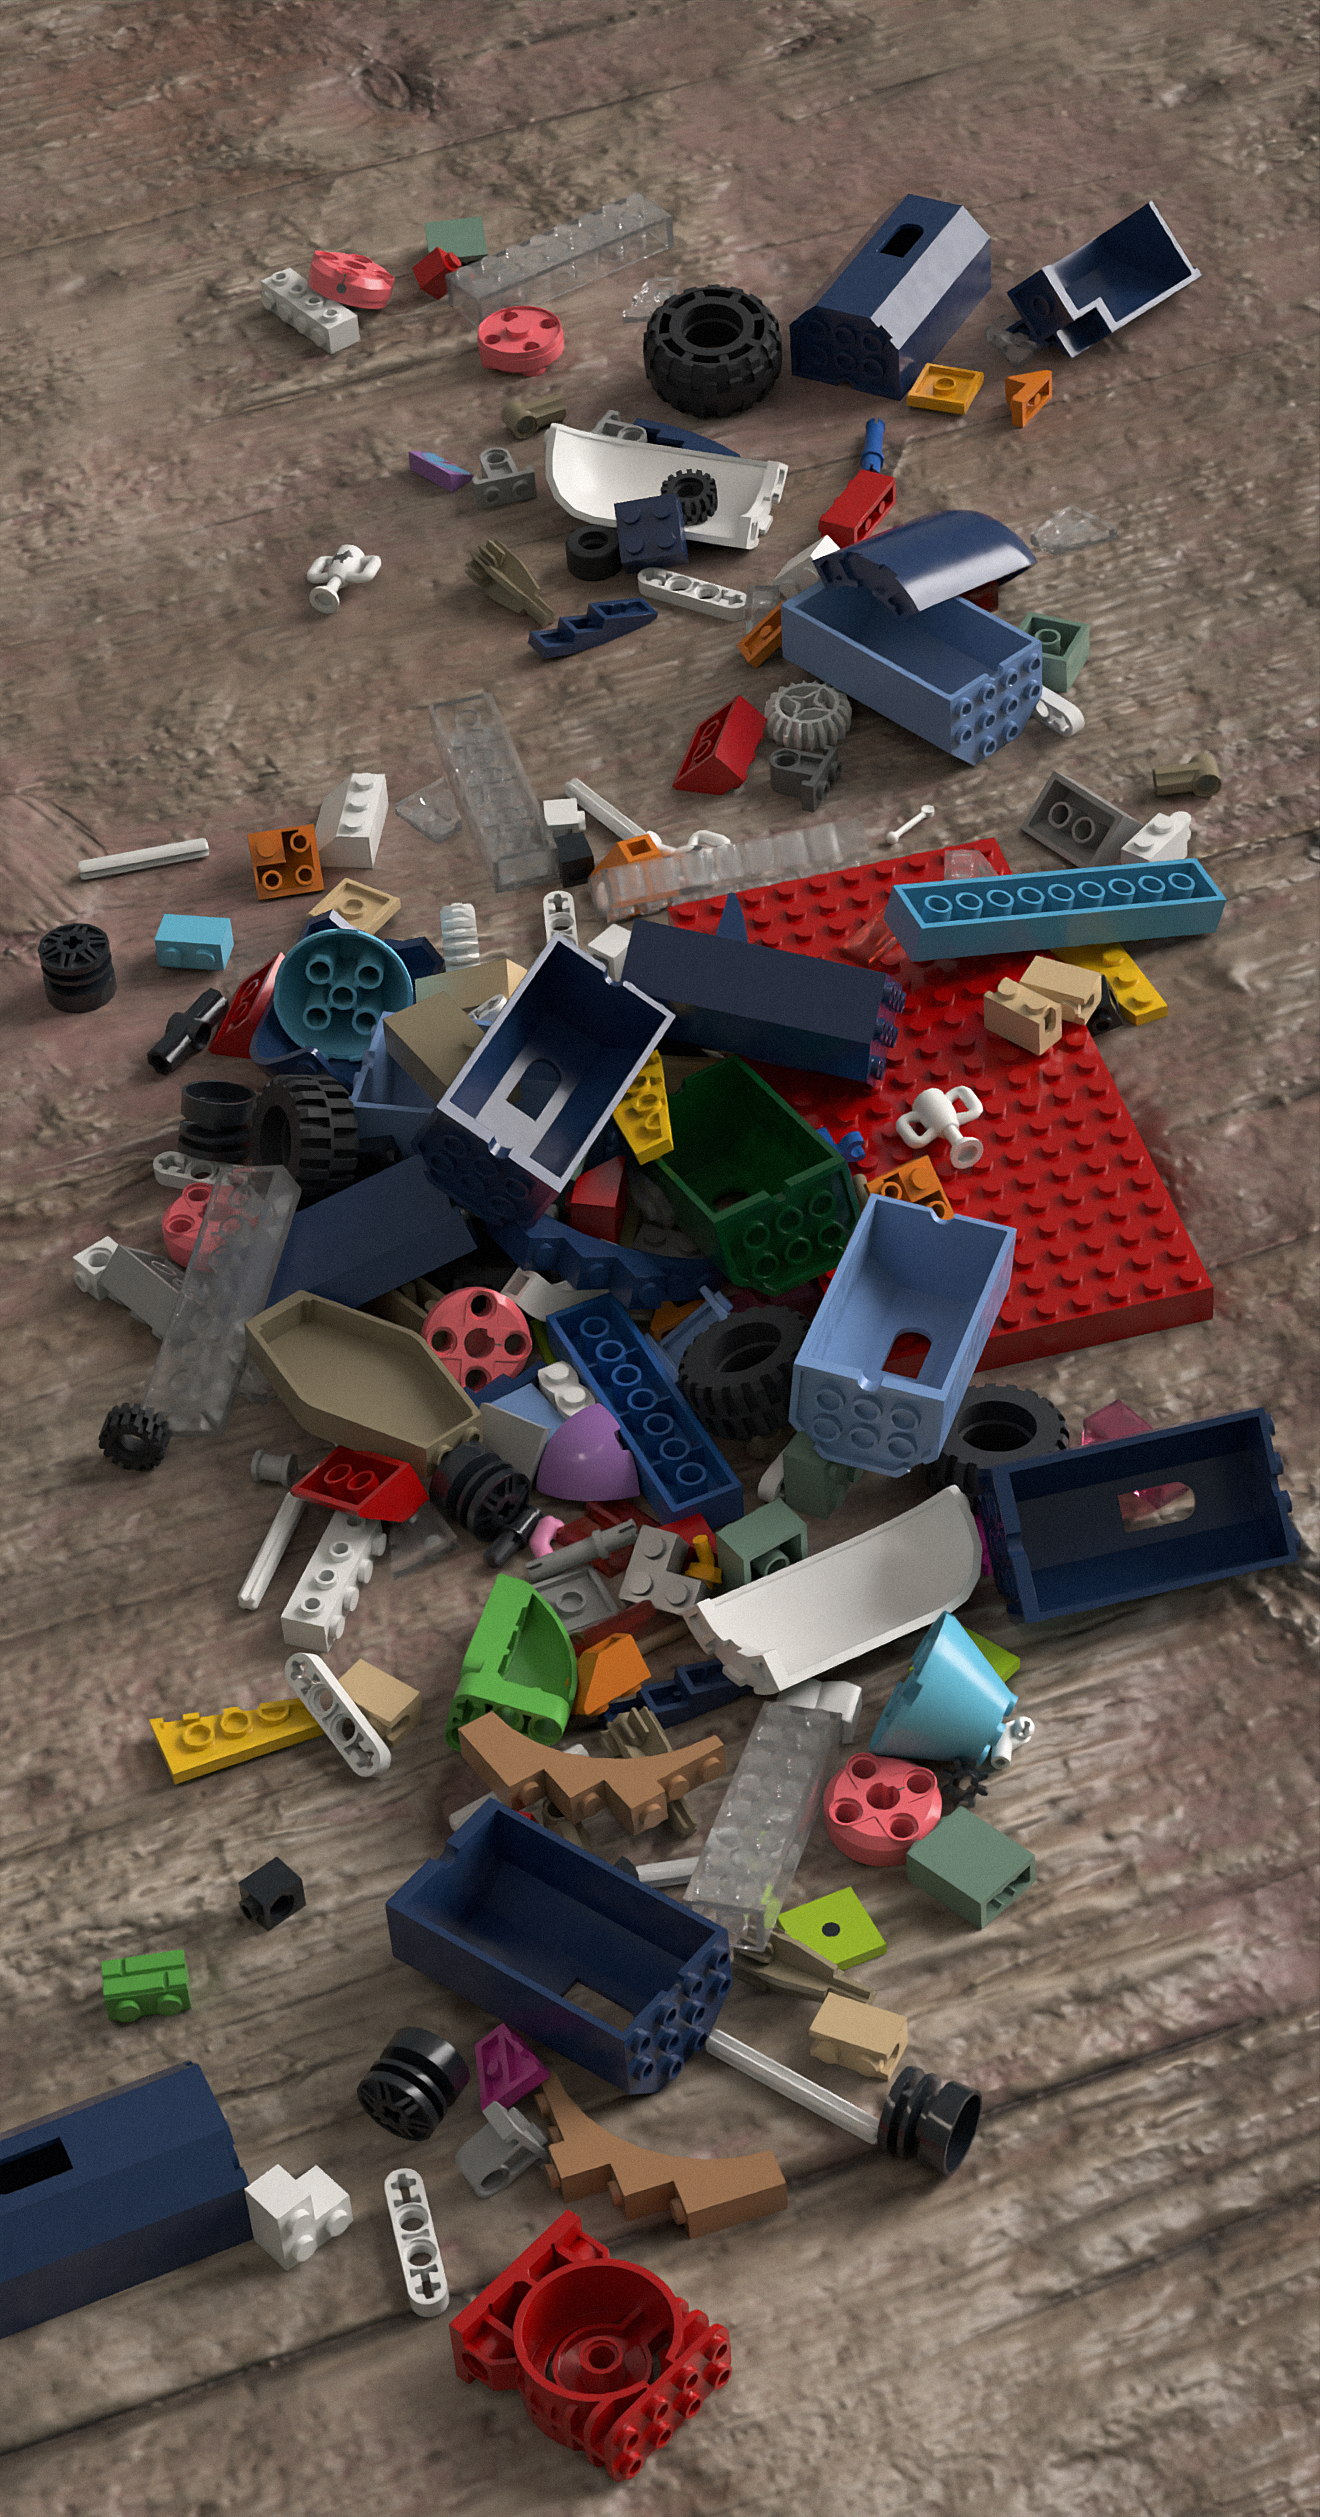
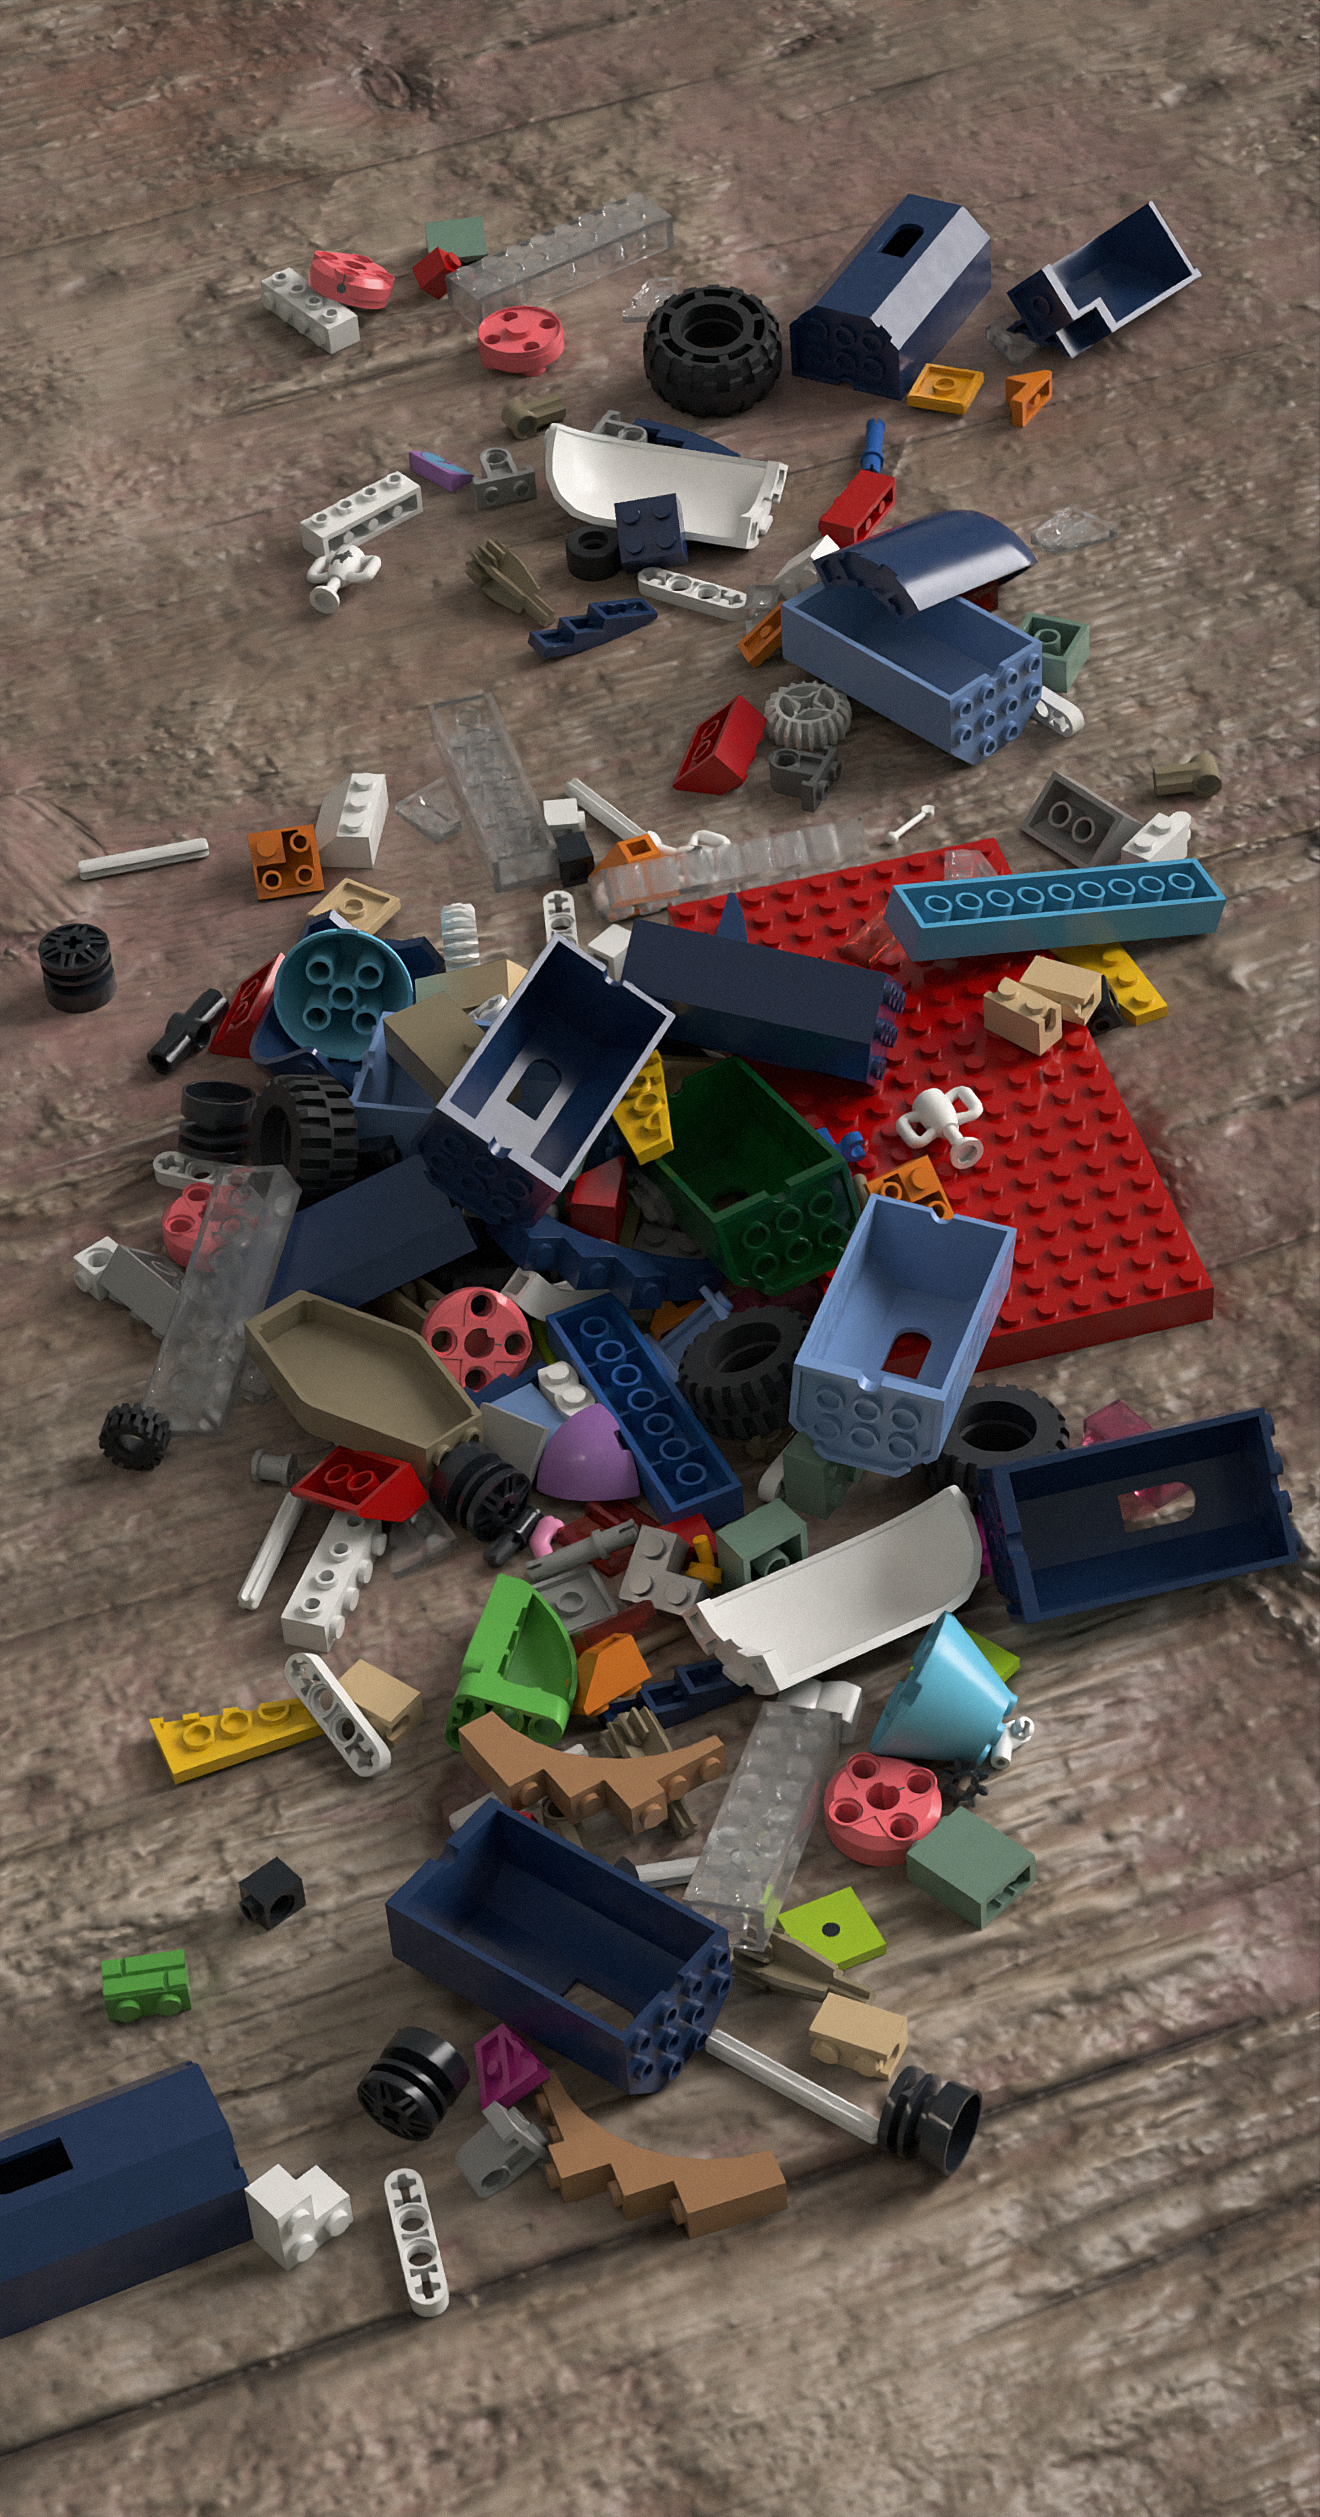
medium azure brick [154,914,234,971] -> none
red brick [449,2209,732,2482] -> none
black tyre [661,469,718,525] -> none
none -> white brick [300,471,423,558]

